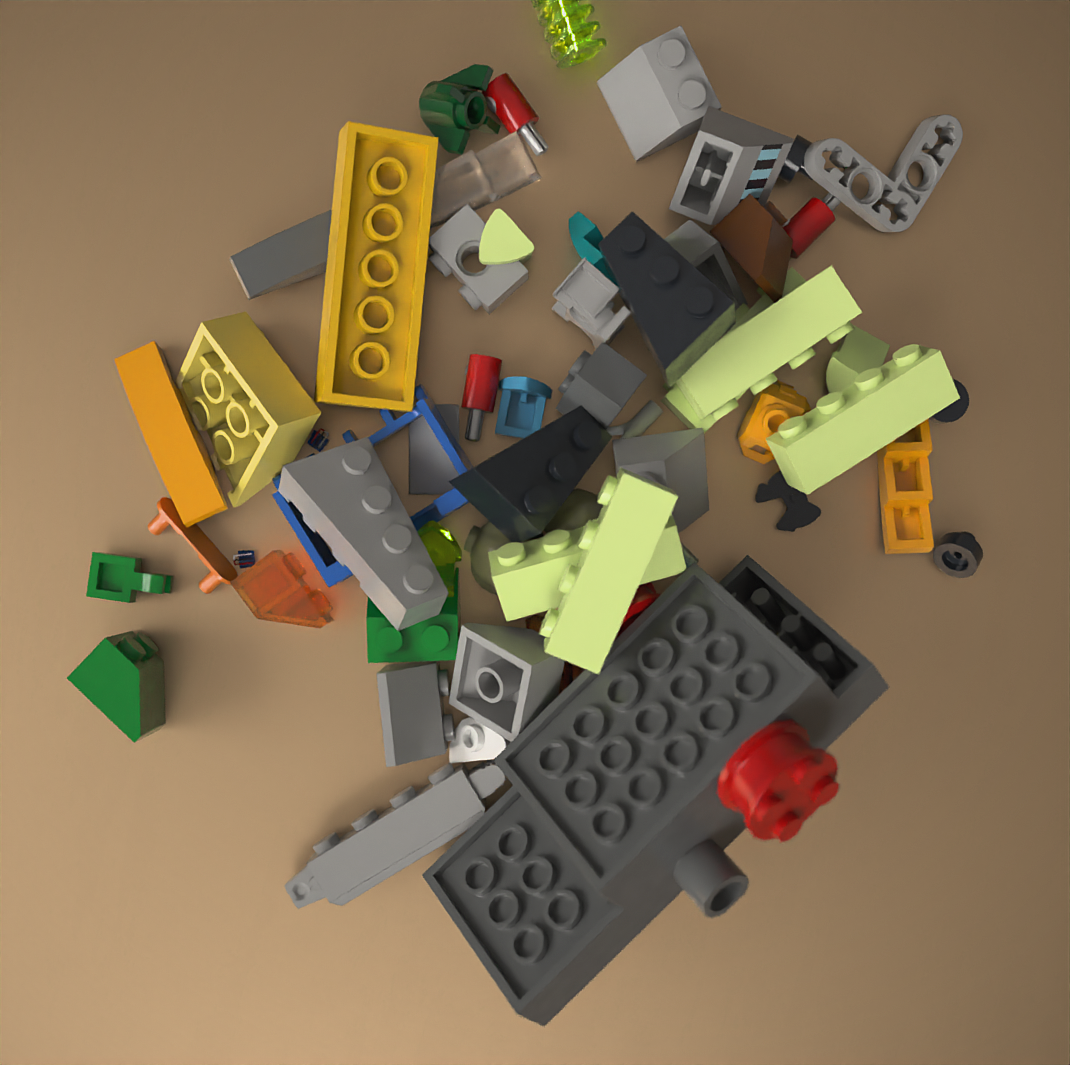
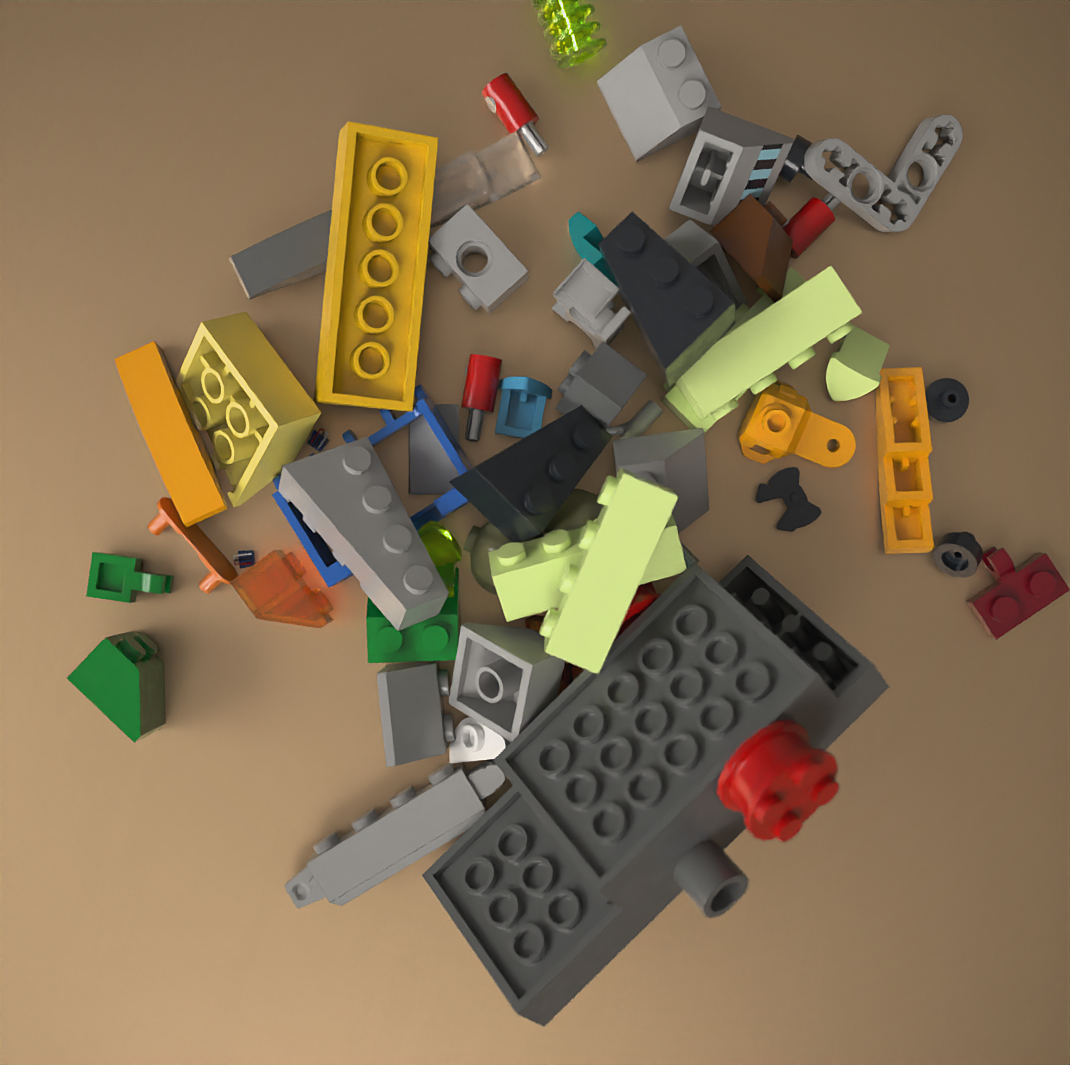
dark green brick [419,64,501,155] -> none
yellowish green tile [479,208,534,265] -> none
yellowish green brick [766,344,960,495] -> none
none -> dark red plate [966,546,1070,640]

